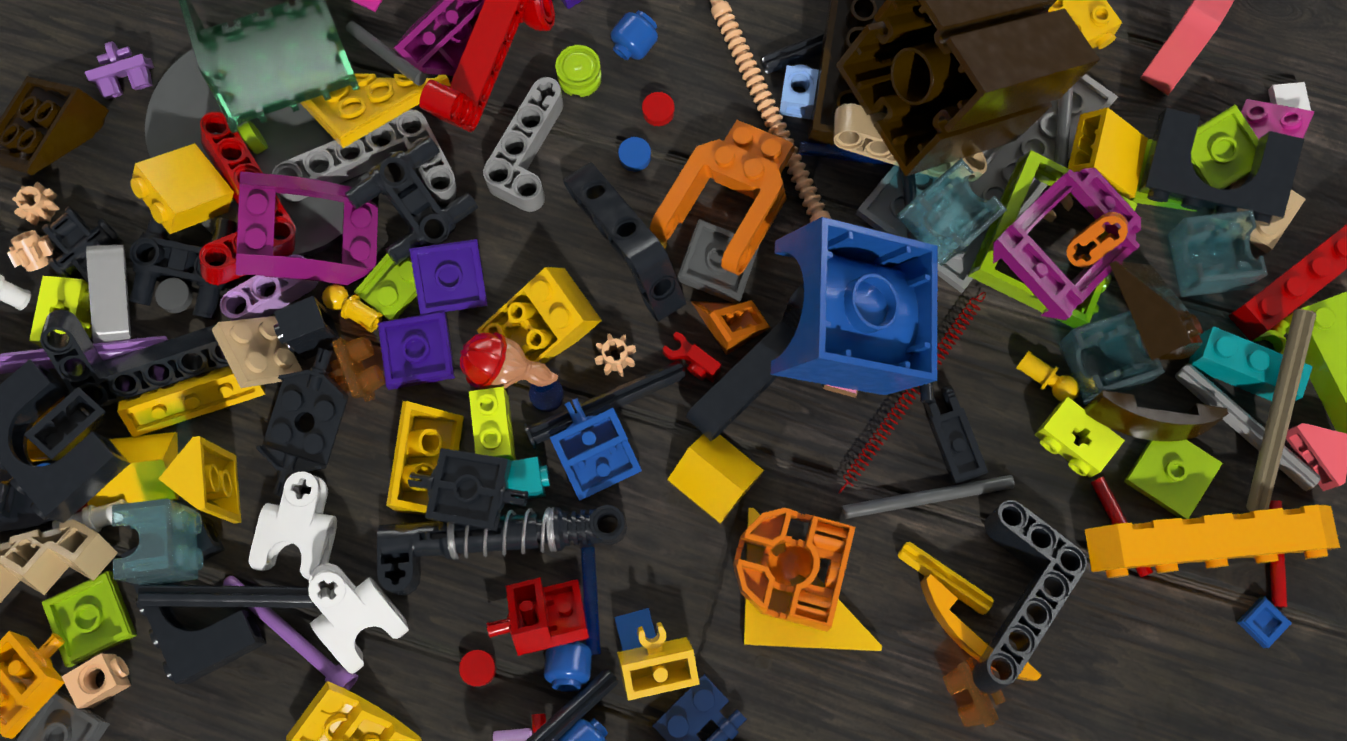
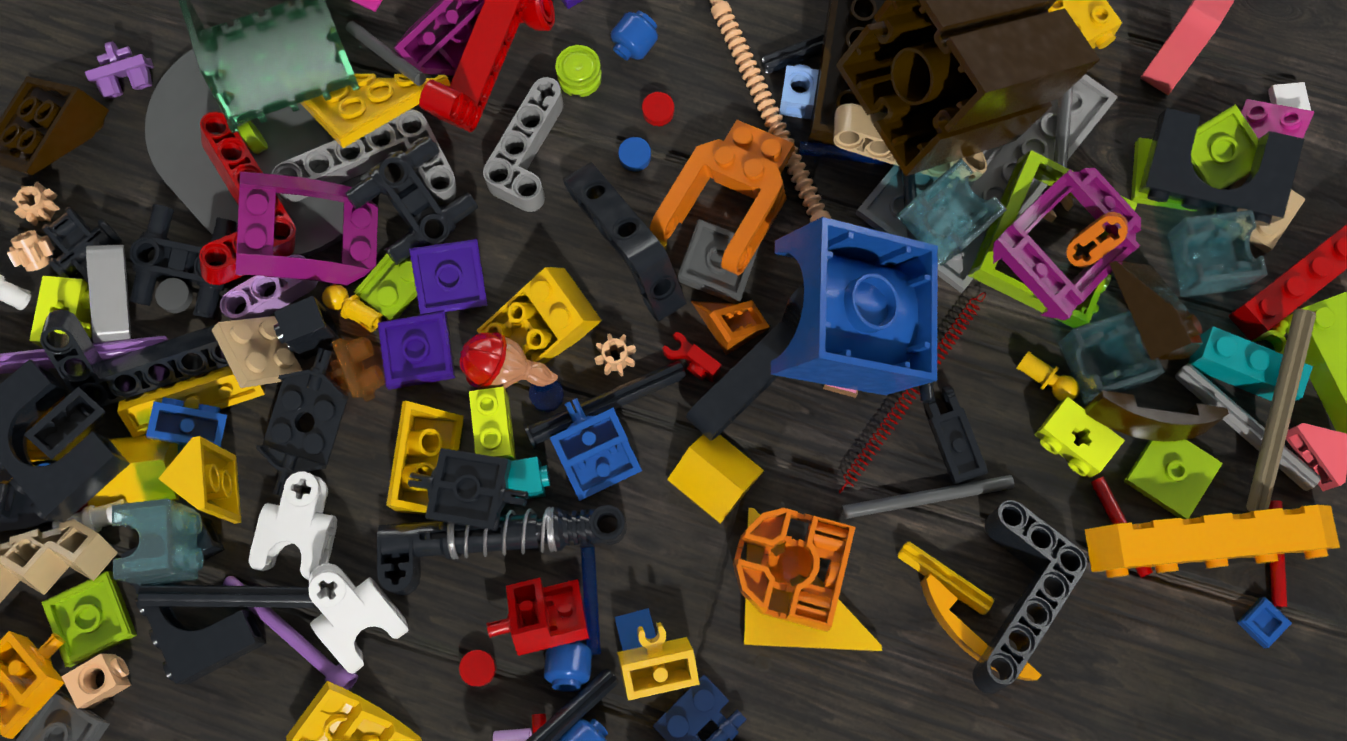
yellow brick [130,143,234,234] -> none
clear orange hips [943,657,1006,728] -> none
yellow brick [1068,107,1148,199] -> none
none -> blue brick [146,397,227,447]

